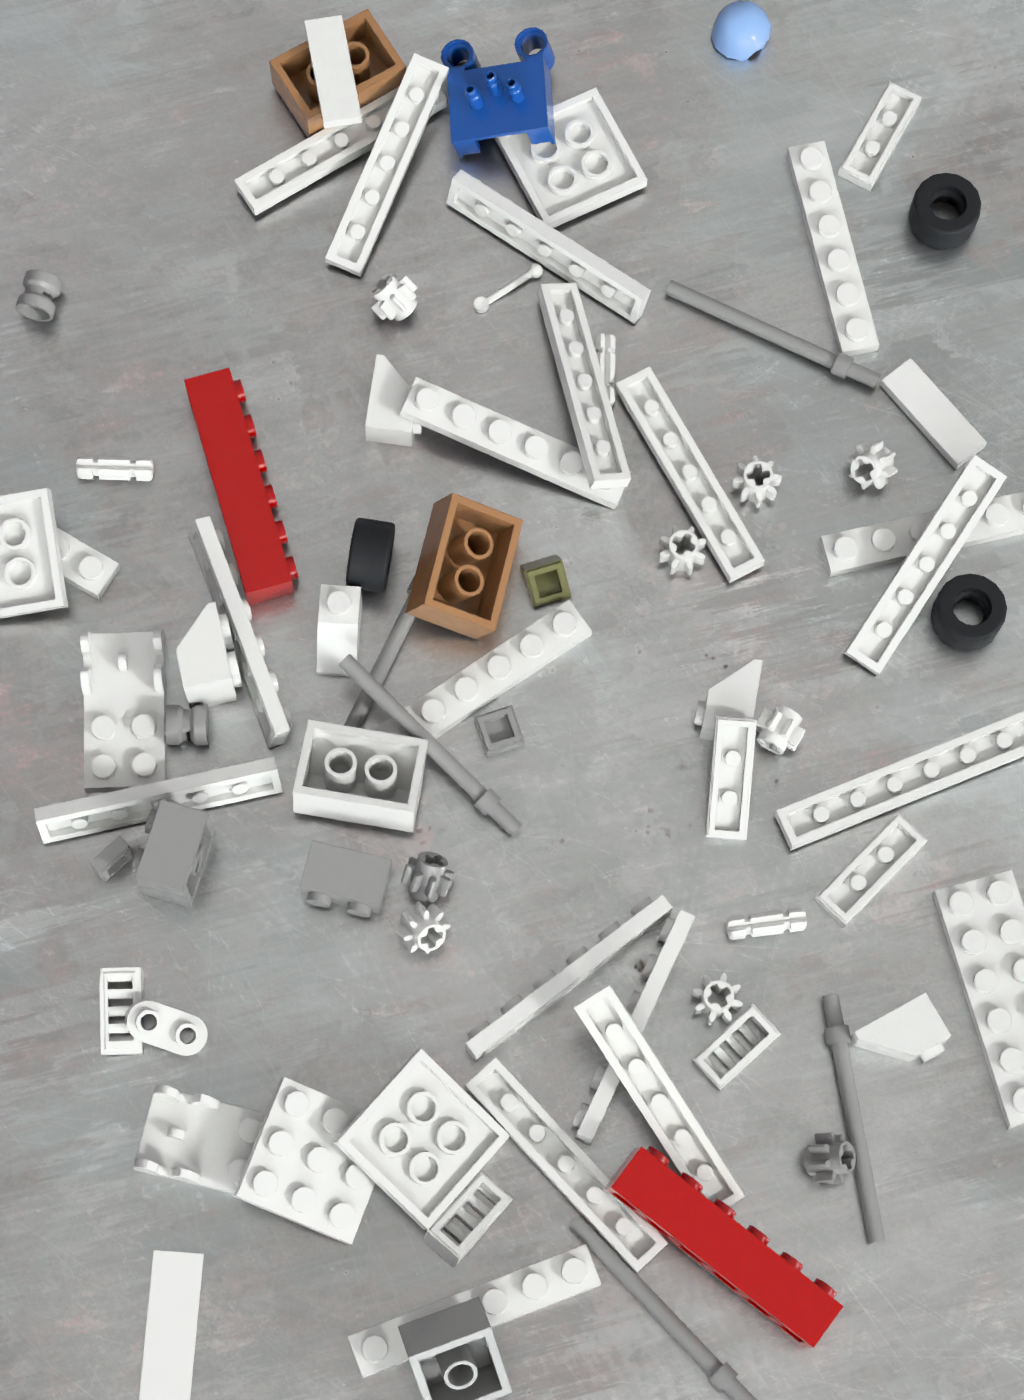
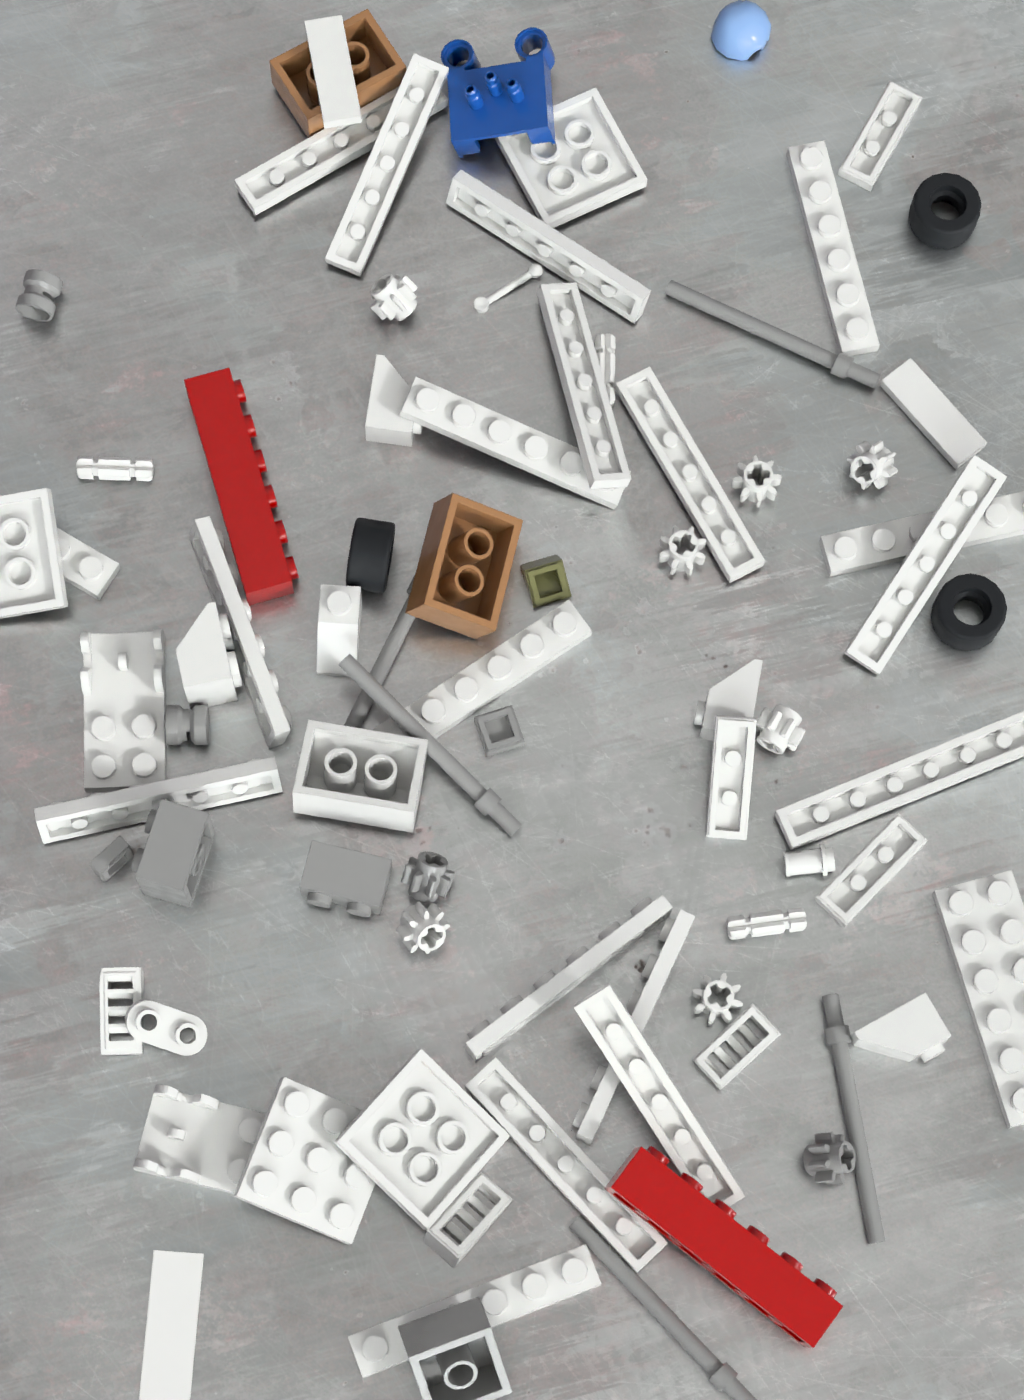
none -> white pin [783,844,835,877]

